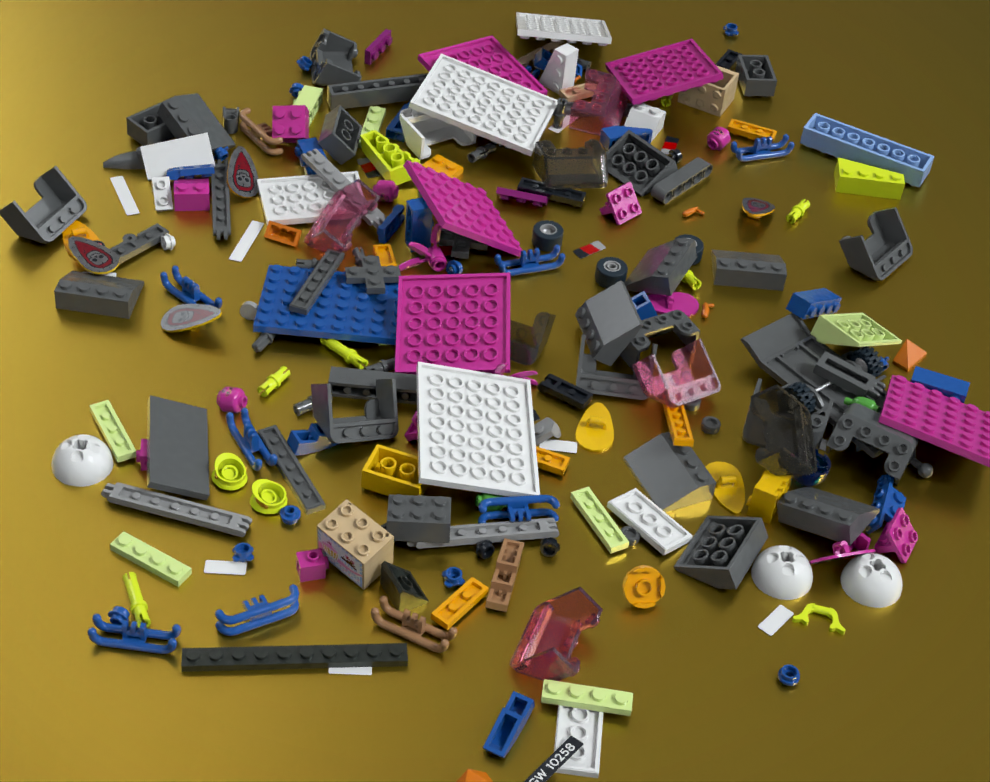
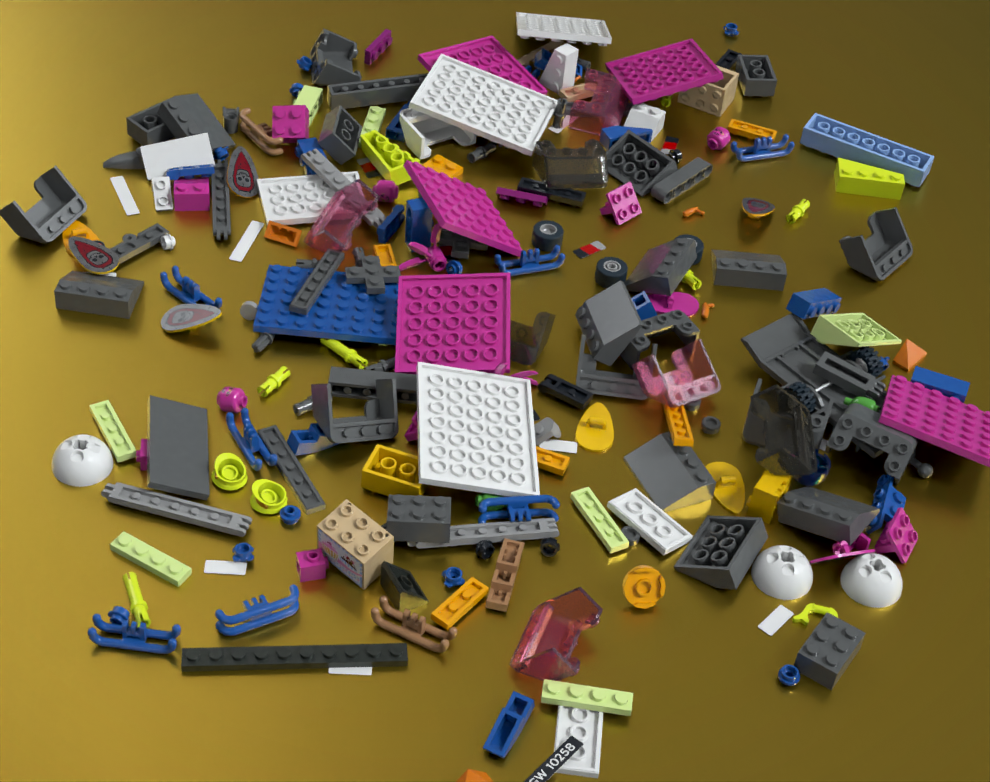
none -> dark grey brick [794,612,866,690]

